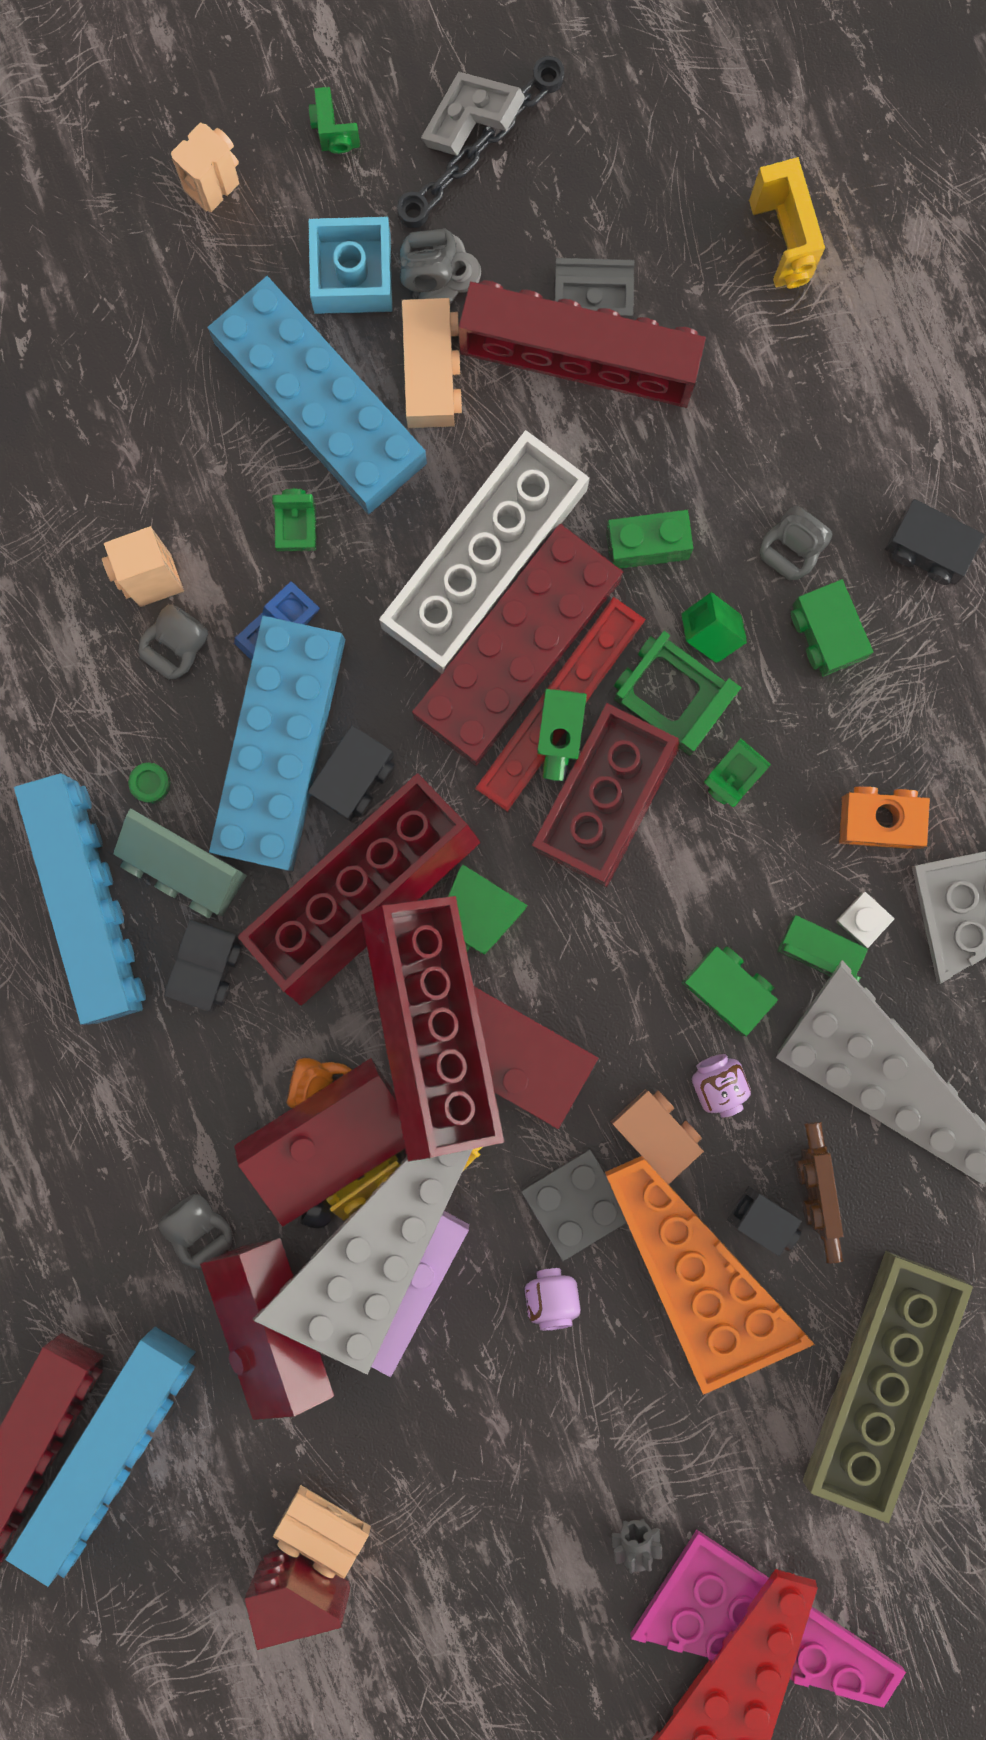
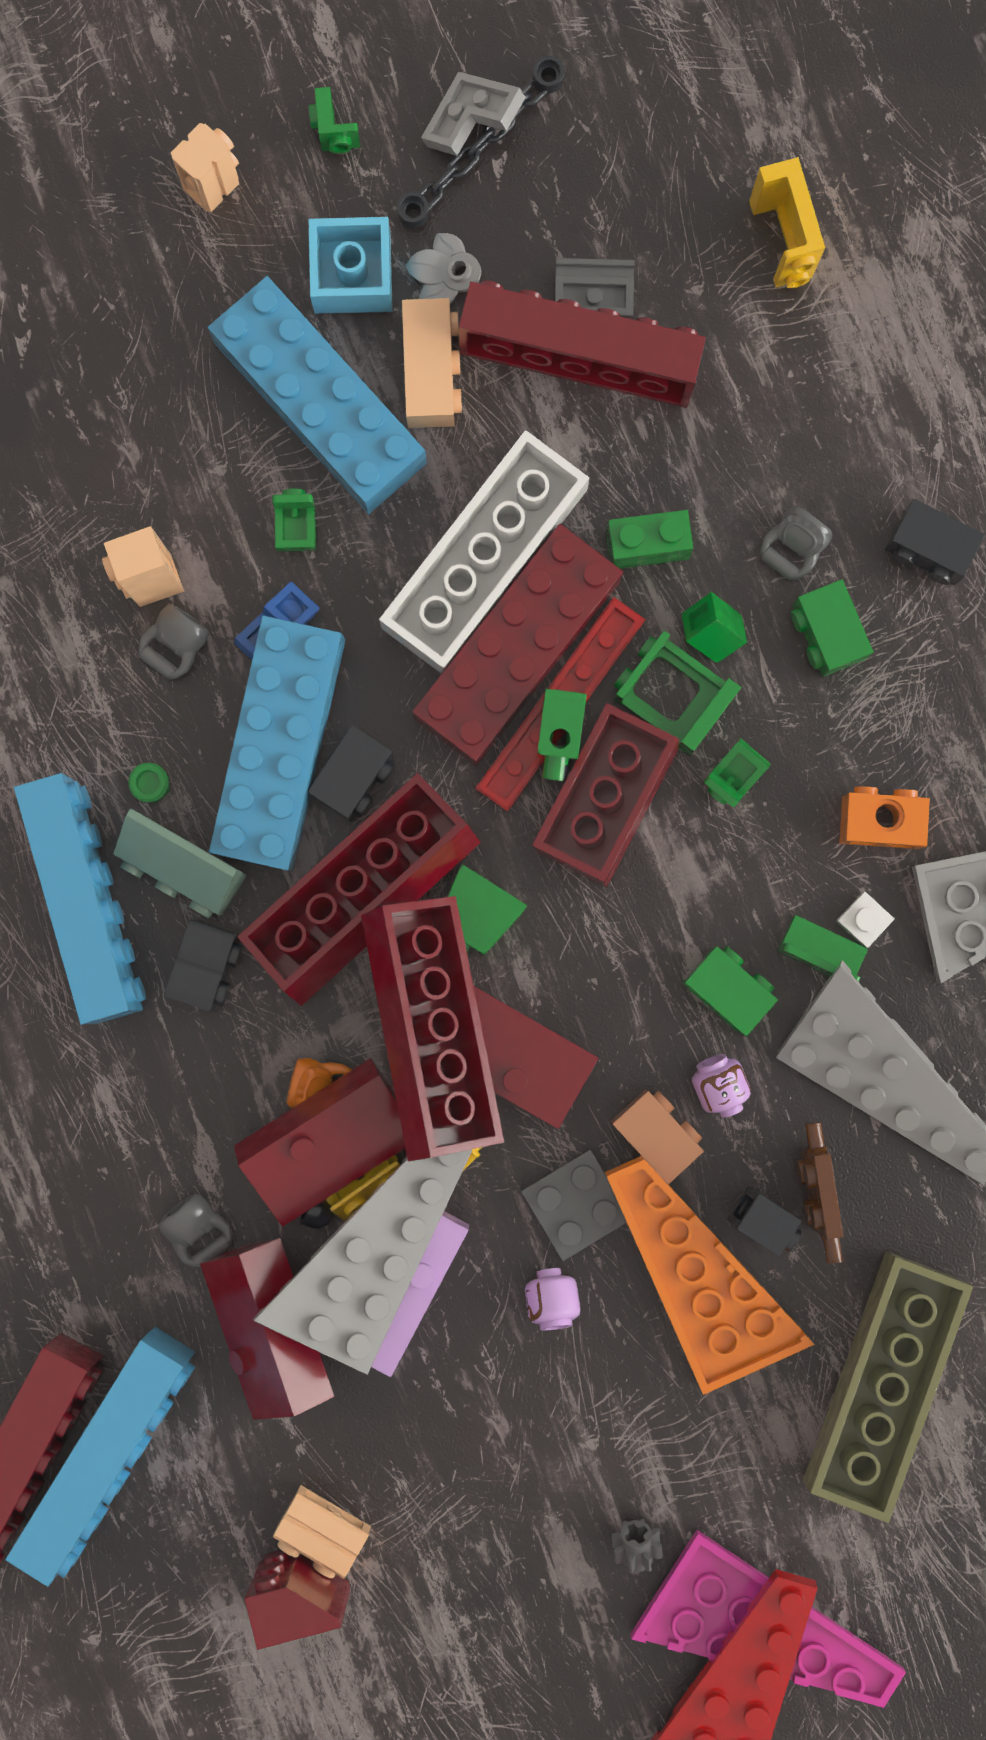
dark grey piece [400,228,456,292] -> none

